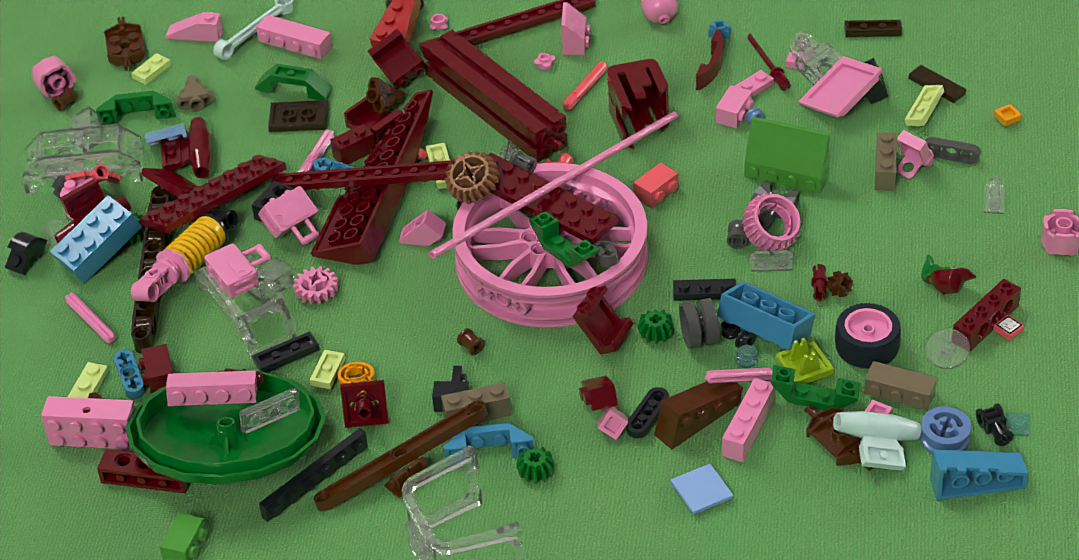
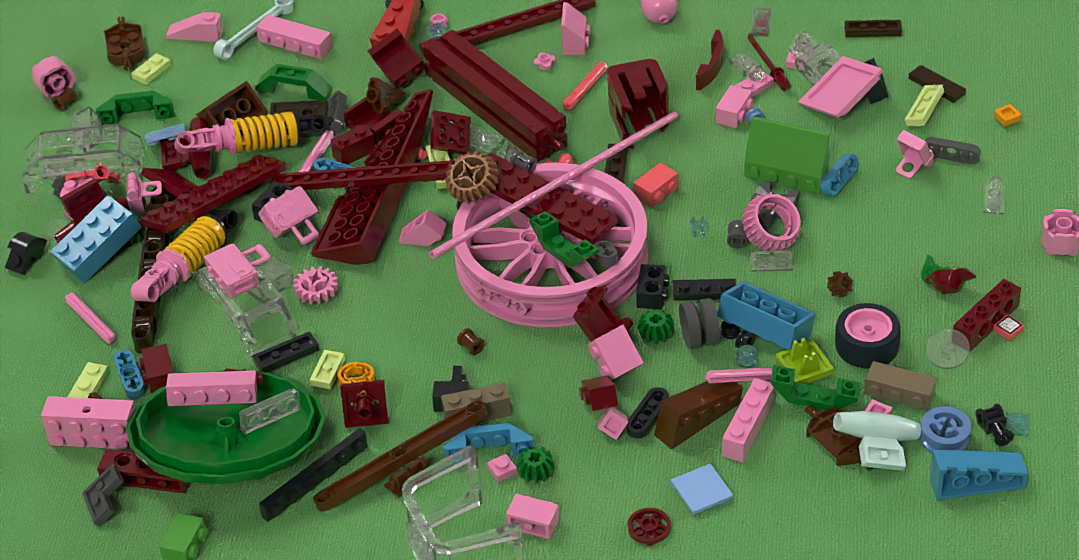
dark tan rock [177,75,215,112] -> none
dark azure gear [708,20,731,42] -> none
dark red pin [811,264,828,301] -> none
dark tan brick [875,133,897,191] -> none
none -> dark grey tile [82,464,124,527]
none -> bright pink piece [126,173,162,216]
none -> piece [174,110,328,155]
none -> reddish brown slope [196,81,268,128]
none -> dark grey beam [326,90,347,135]
none -> clear light blue plate [426,21,447,39]
none -> dark red plate [430,110,471,155]
none -> clear plate [460,124,504,154]
none -> bright pink plate [486,454,517,482]
none -> bright pink brick [506,494,560,540]
none -> bright pink slope [588,325,643,380]
none -> dark brown tile [605,143,628,184]
none -> dark red wheel [627,508,671,546]
none -> black brick [636,264,670,310]
none -> clear light blue wheel [690,216,709,237]
none -> clear plate [729,53,764,82]
none -> clear tile [751,8,772,37]
none -> dark azure beam [821,154,859,195]

